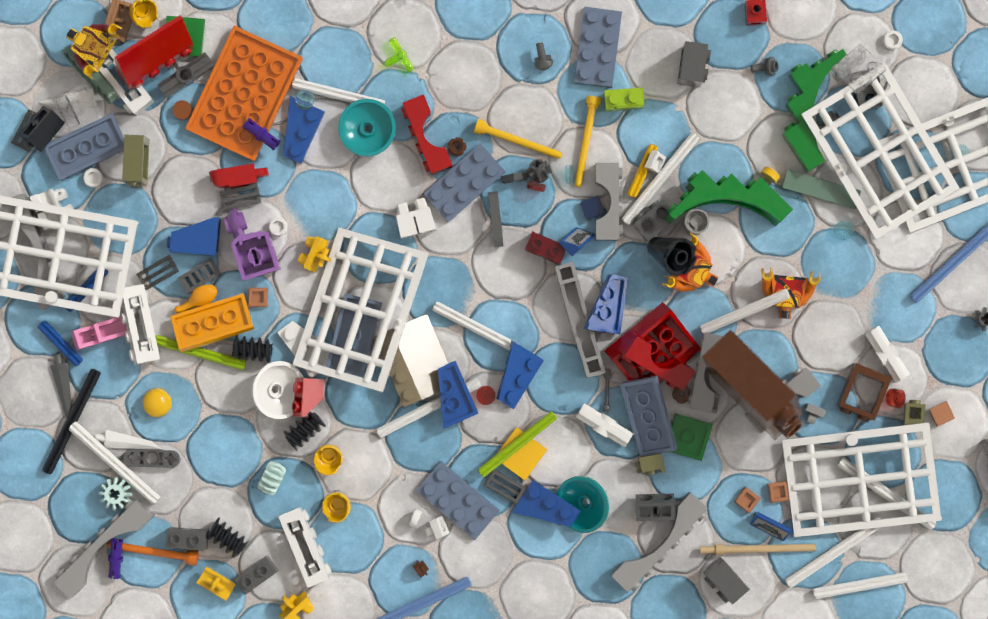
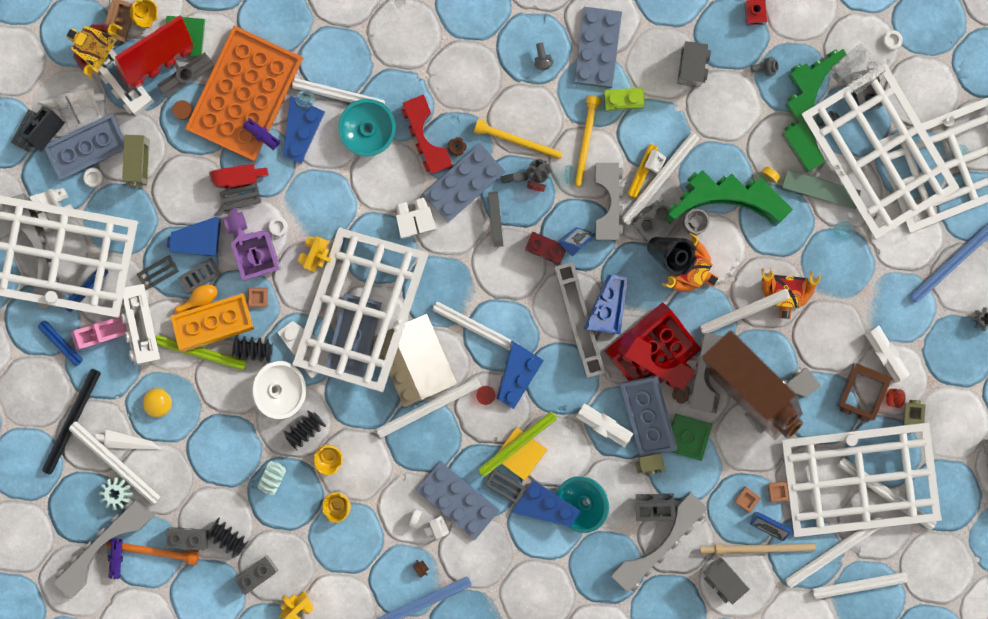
dark grey bar [50,354,72,419] -> none
sand green beam [62,44,118,104] -> none
dark grey beam [124,449,181,468] -> none
yellow hips [197,566,236,601] -> none
white brick [278,507,332,588] -> none
slope [292,378,325,417] -> none
clear neon green piece [384,37,414,72] -> none
blue wing [438,360,479,429] -> none
dark blue tile [580,196,605,220] -> none
dark grey hinge [603,372,612,412] -> none
light grey tile [803,403,826,424] -> none
nougat tile [928,401,955,427] -> none

